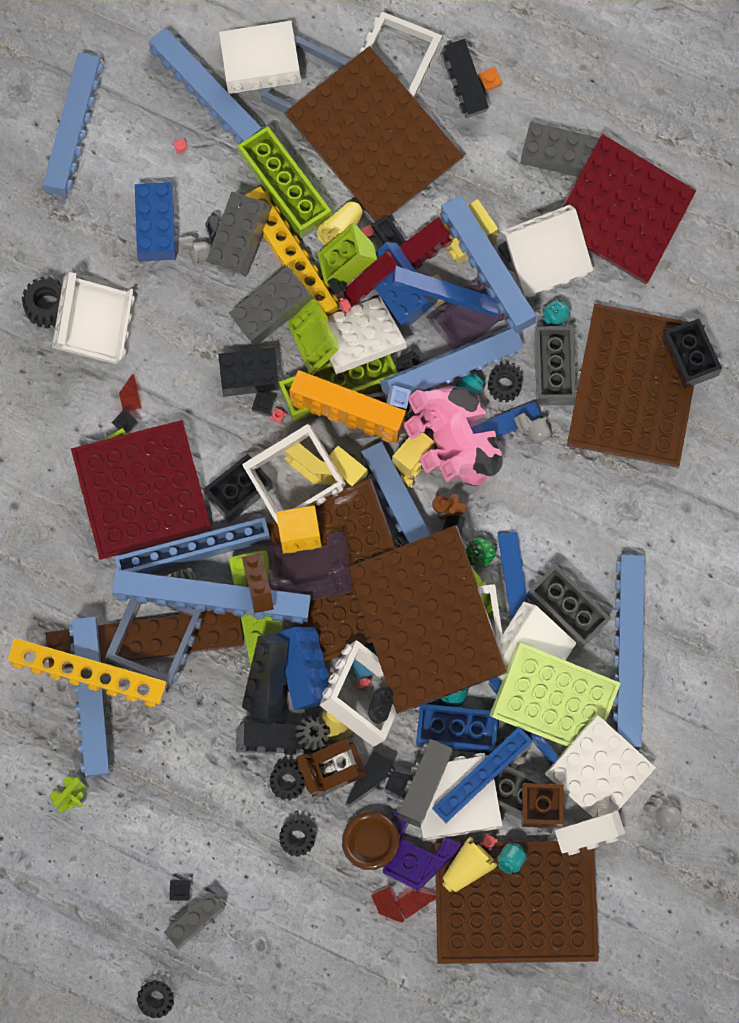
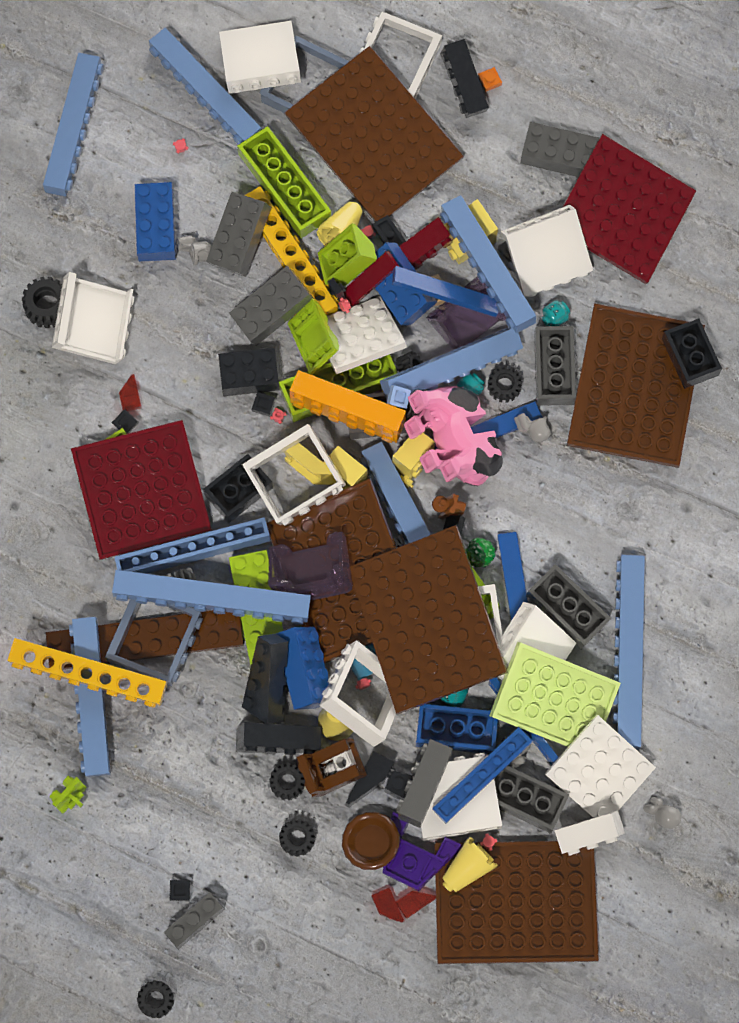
black plate [205,215,220,241] -> none
reddish brown arch [242,553,274,613] -> none
yellow slope [276,505,321,554] -> none
dark grey gear [295,716,329,750] -> none
black plate [368,687,394,724] -> none
teal head [497,843,527,874] -> none
reddish brown brick [521,783,564,828] -> none

